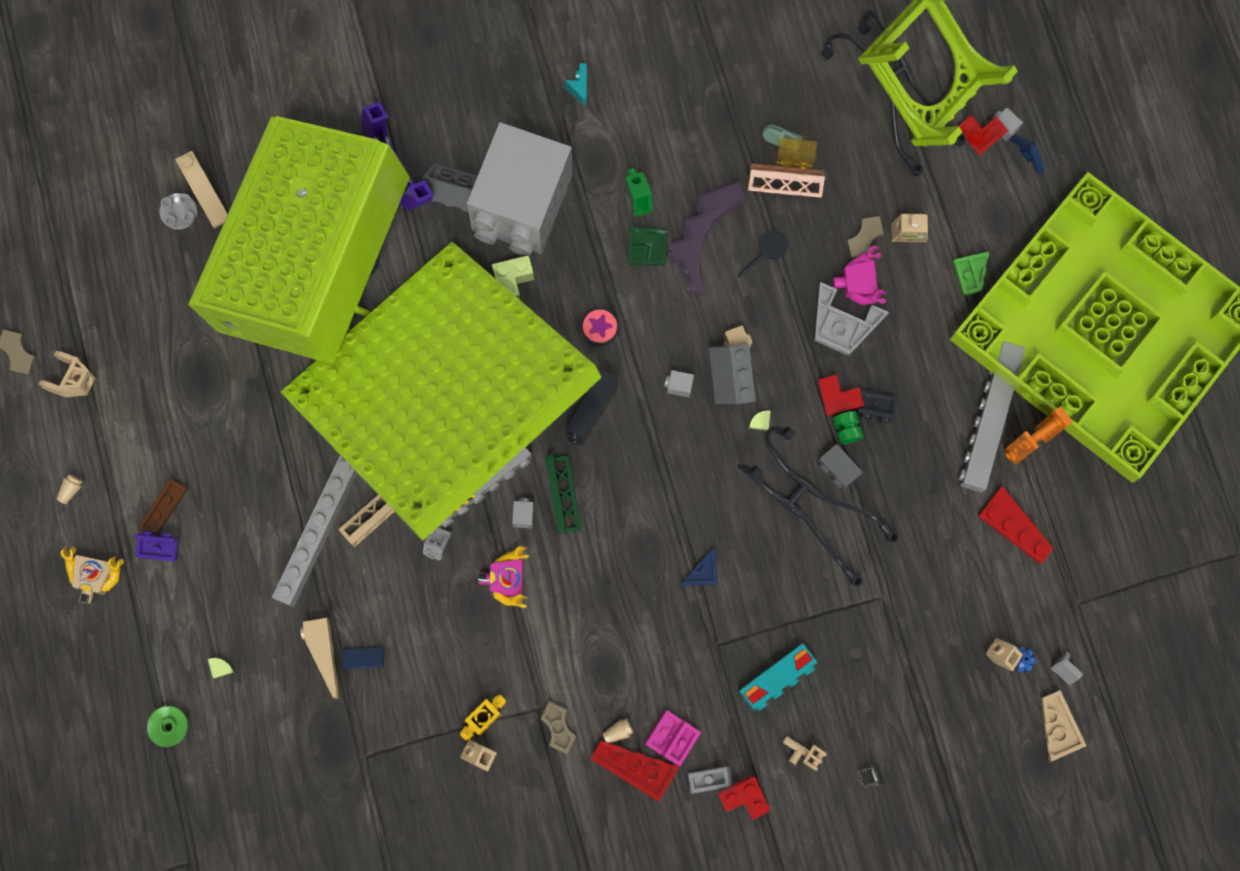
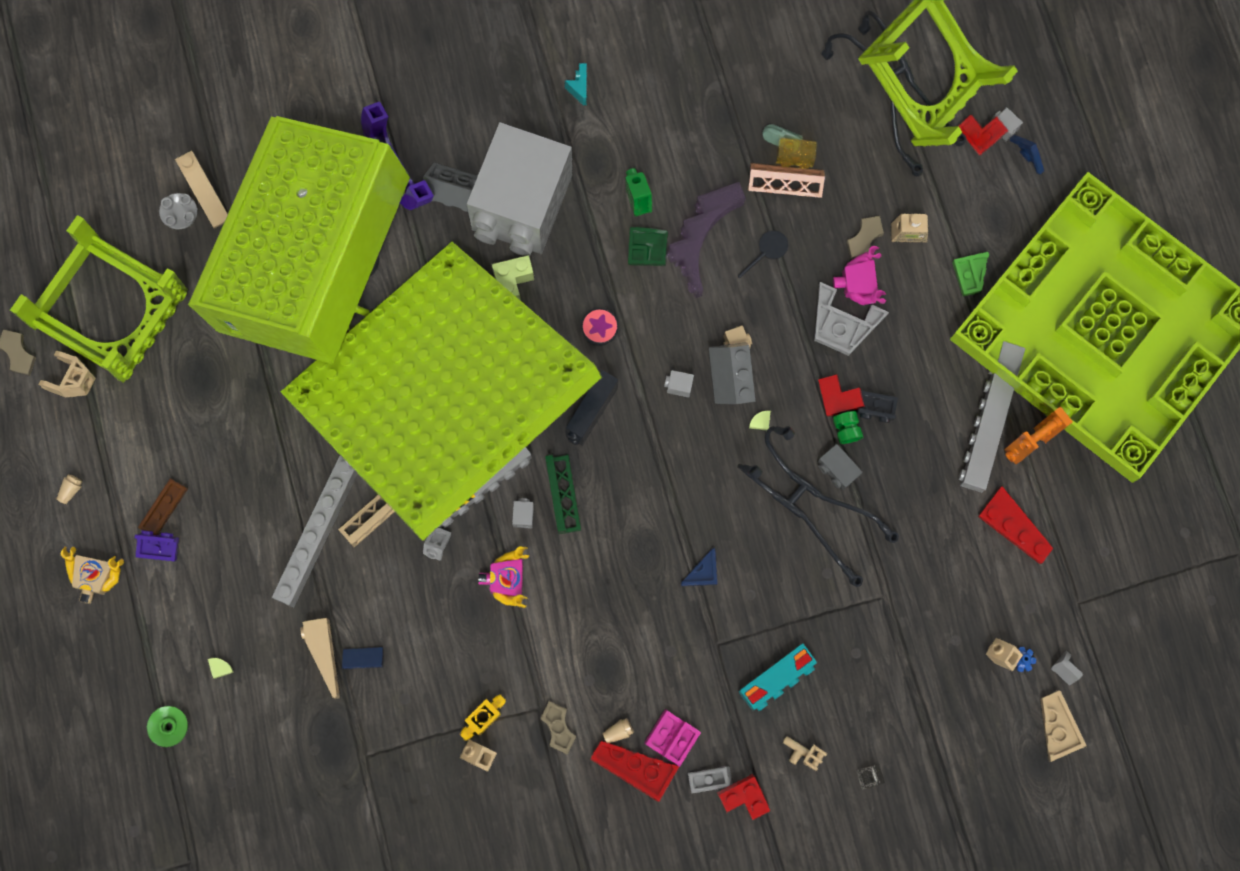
none -> lime arch [10,215,188,383]

